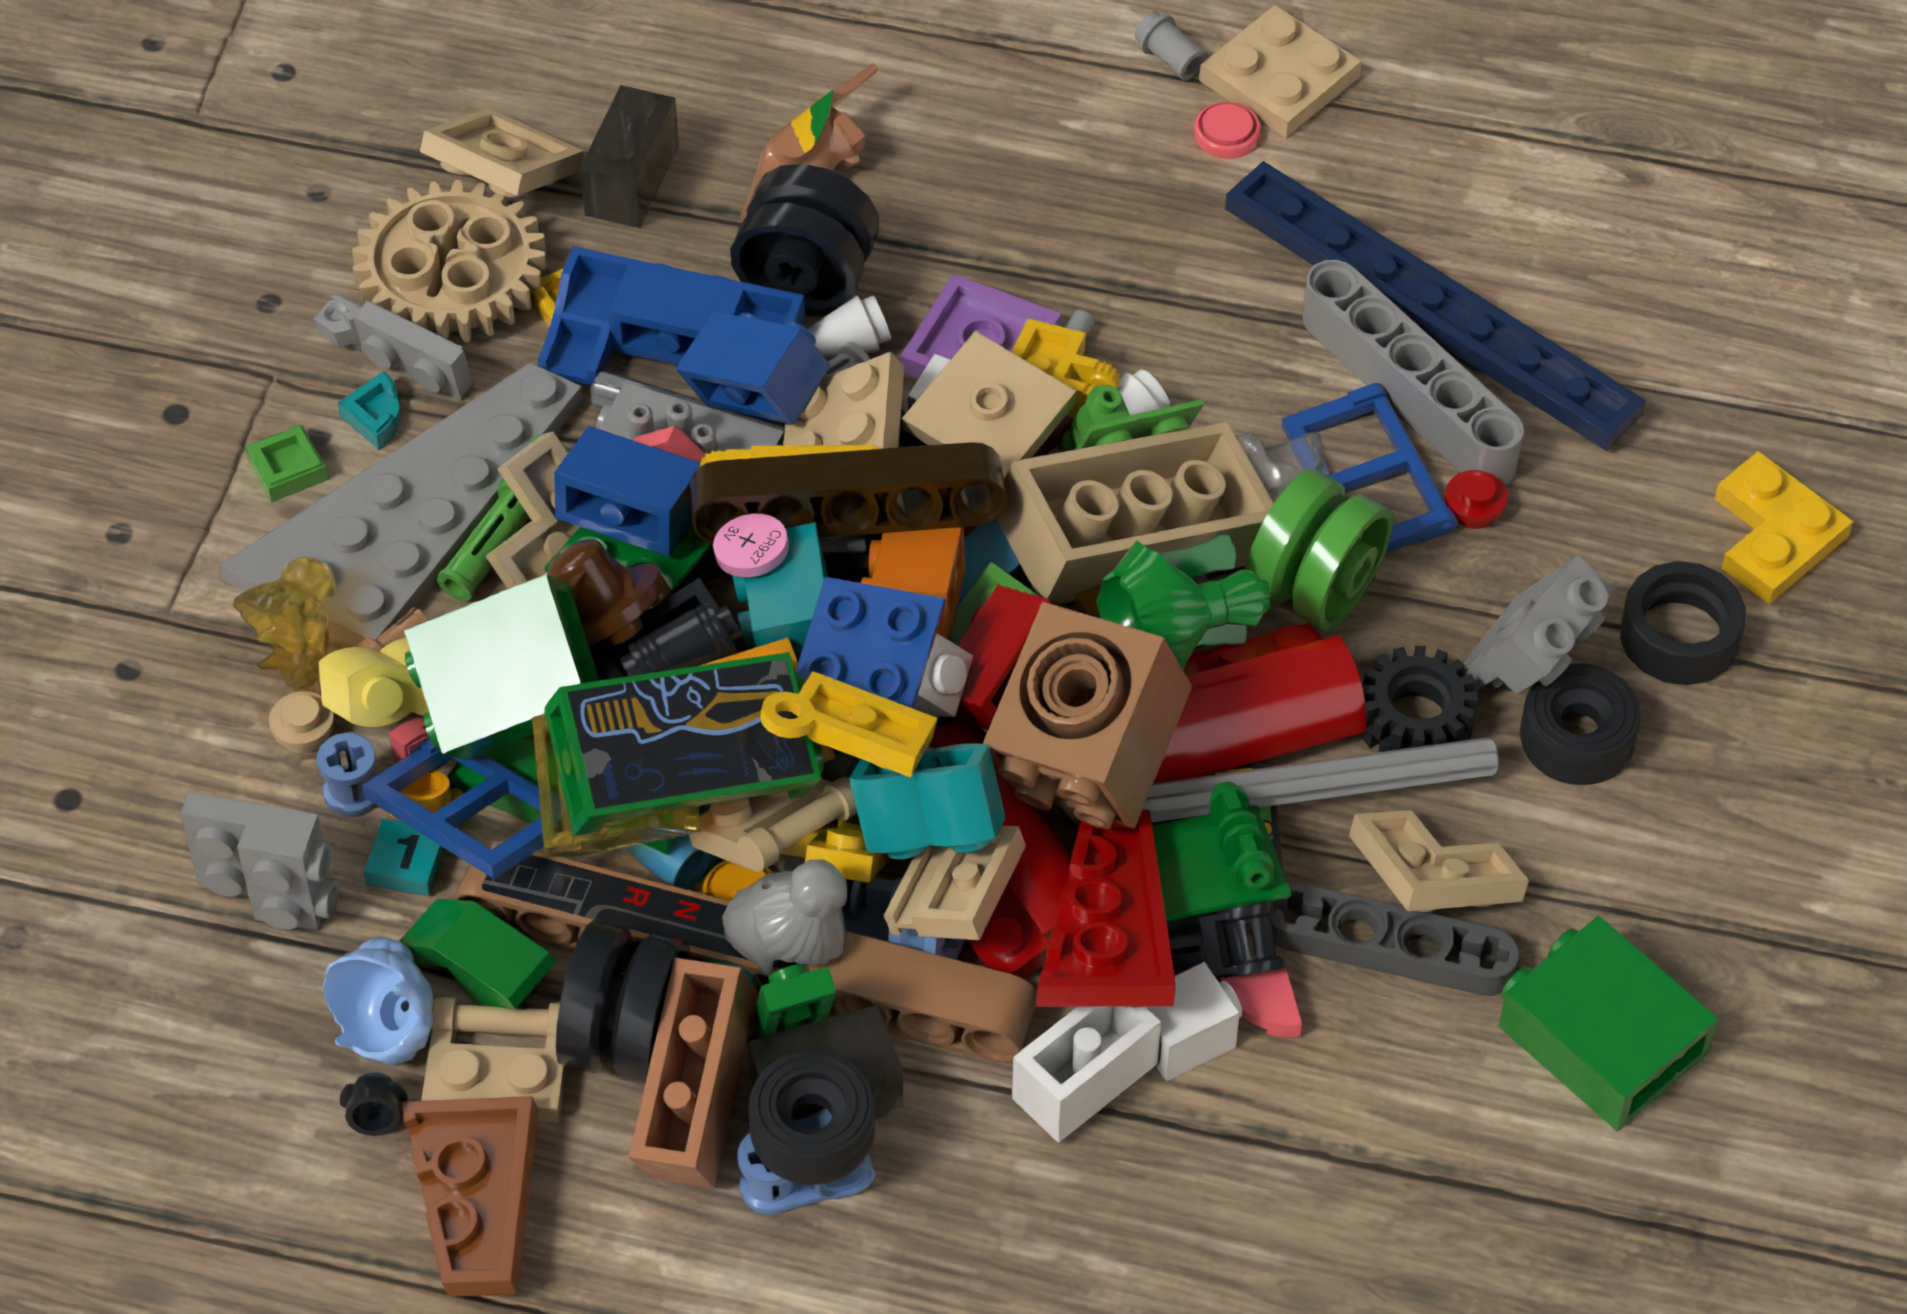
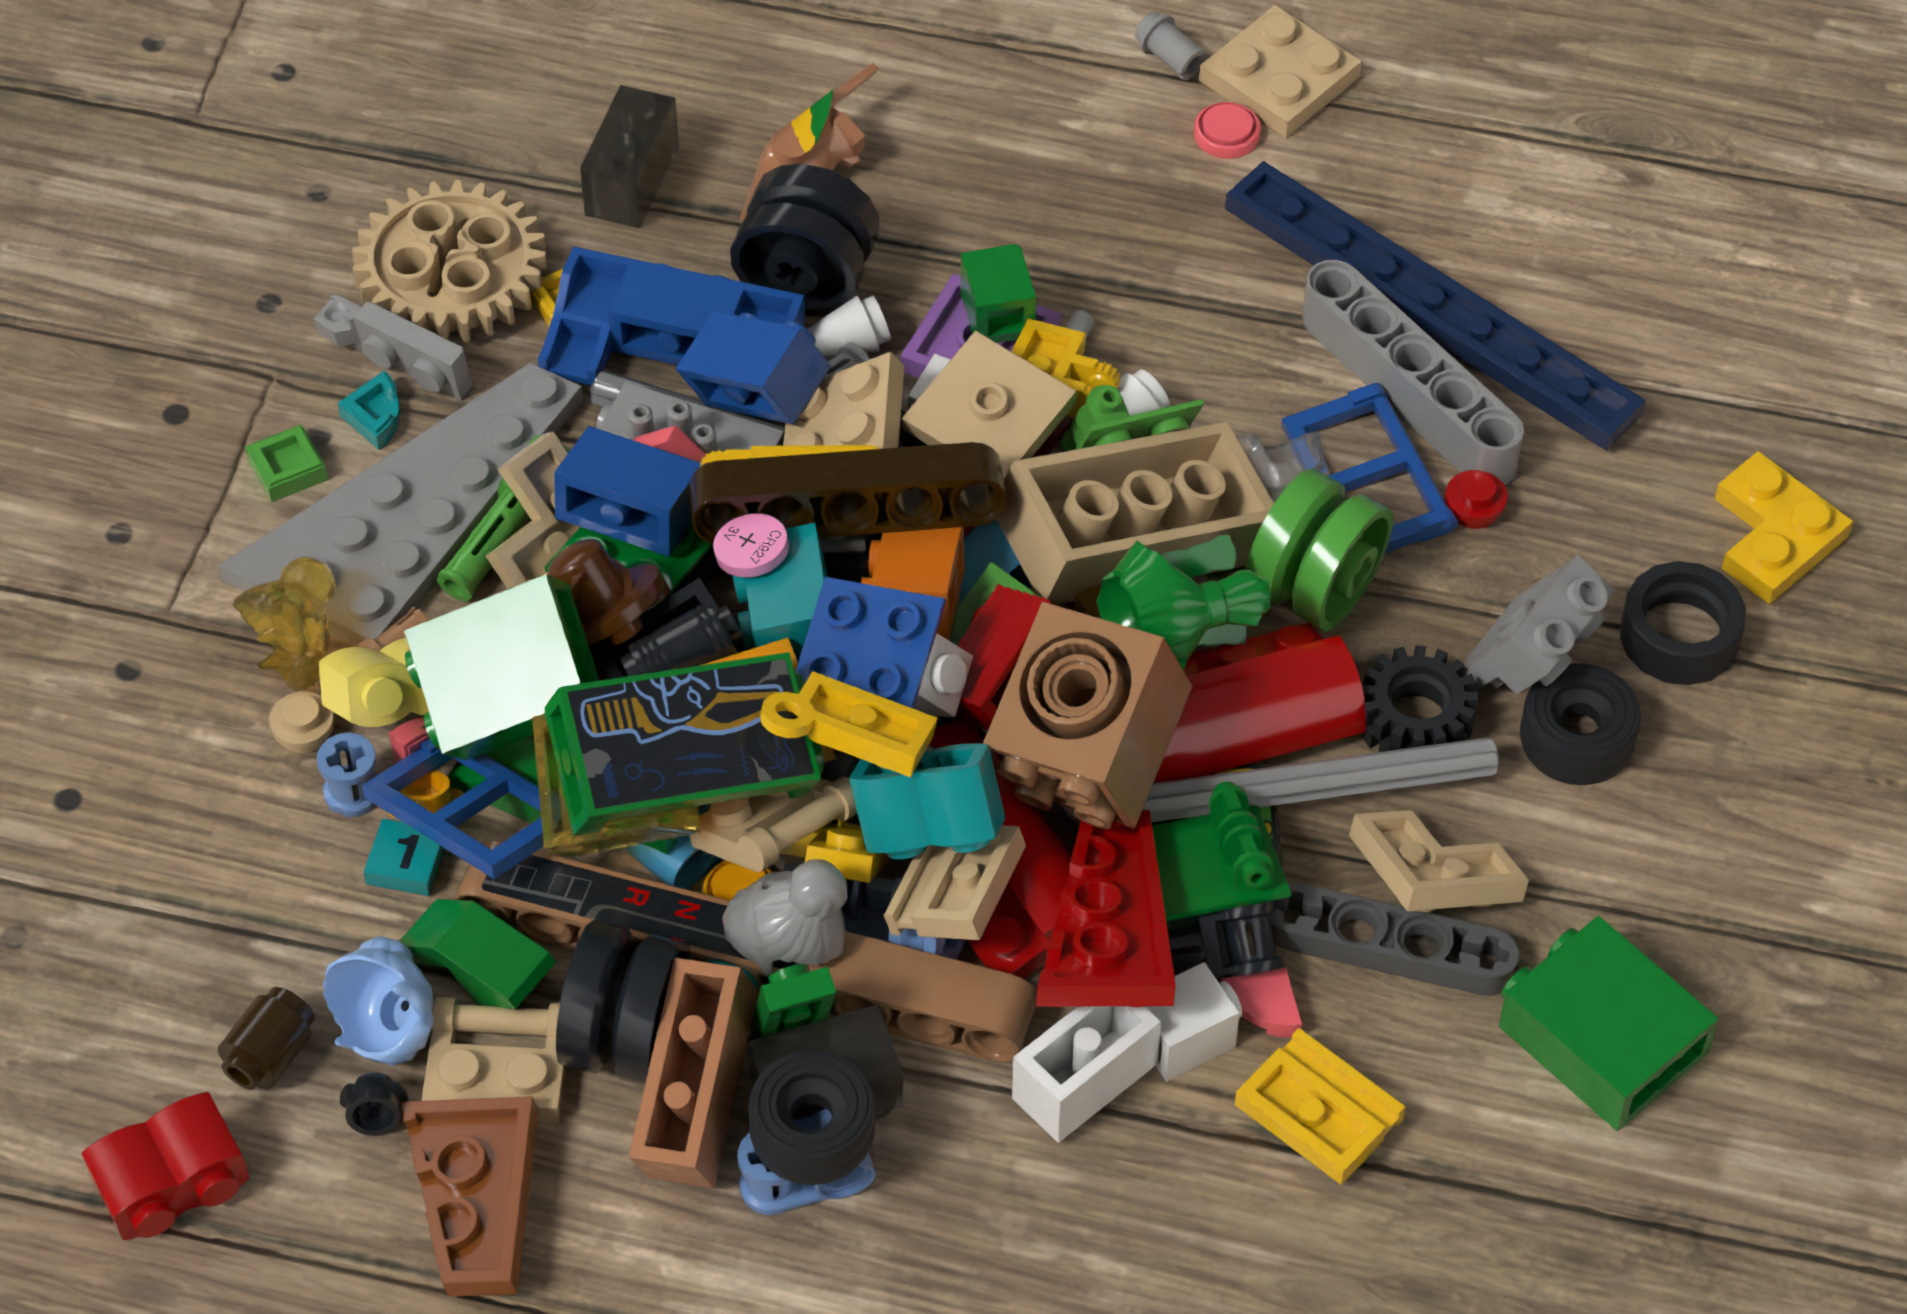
light grey plate [180,792,339,931] -> none
tan plate [420,108,584,197] -> none
none -> red brick [81,1092,250,1240]
none -> dark brown brick [218,987,315,1090]
none -> green panel [960,244,1036,343]
none -> yellow plate [1235,1028,1406,1185]

